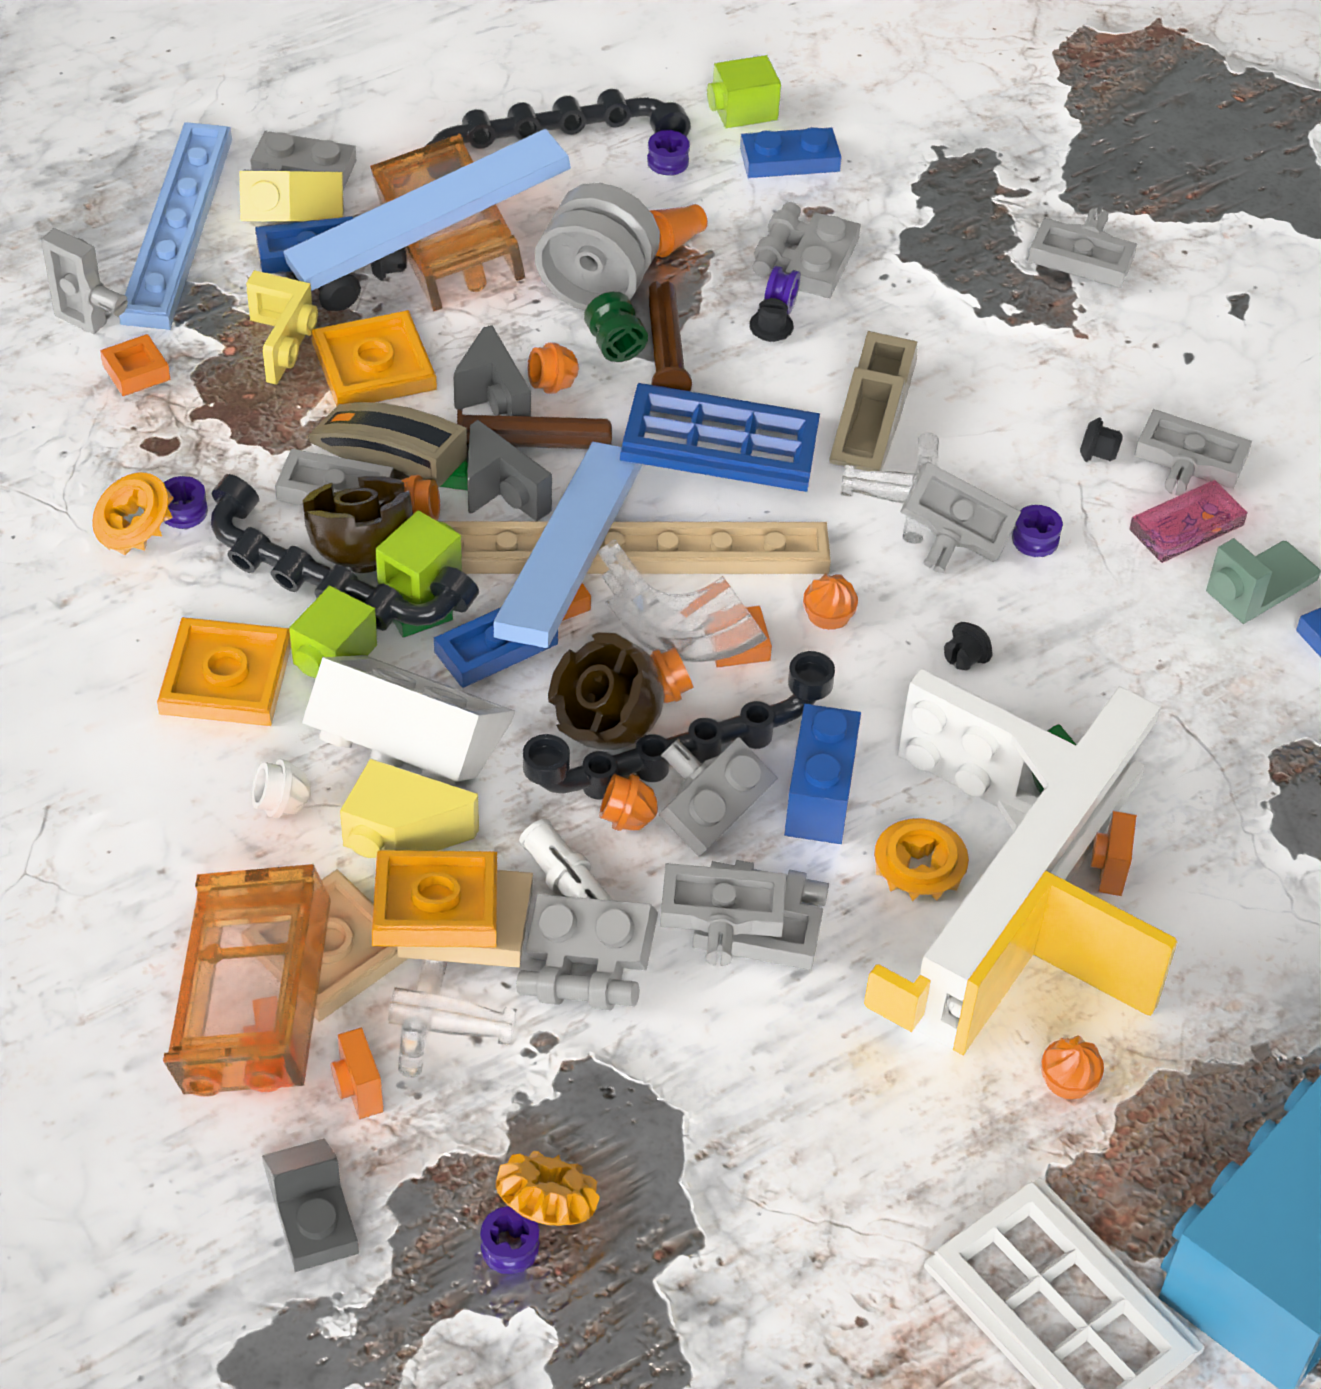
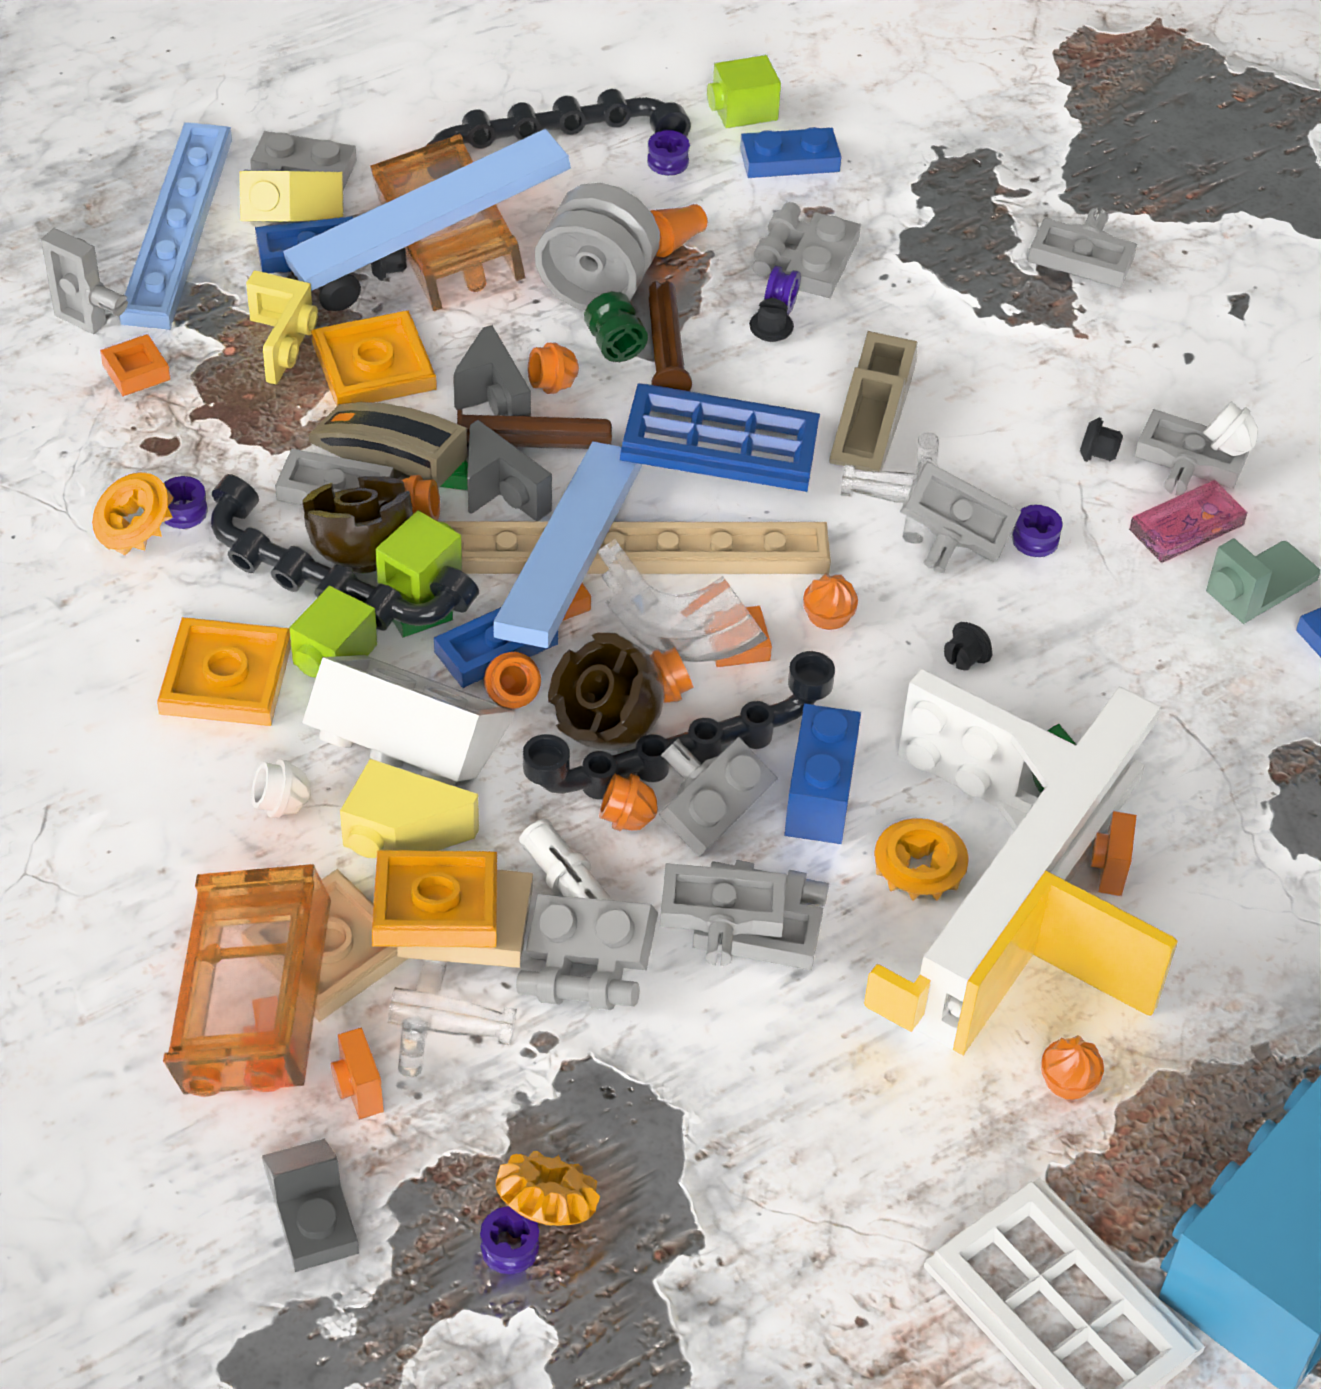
none -> orange plate [484,652,541,709]
none -> white plate [1203,401,1258,456]

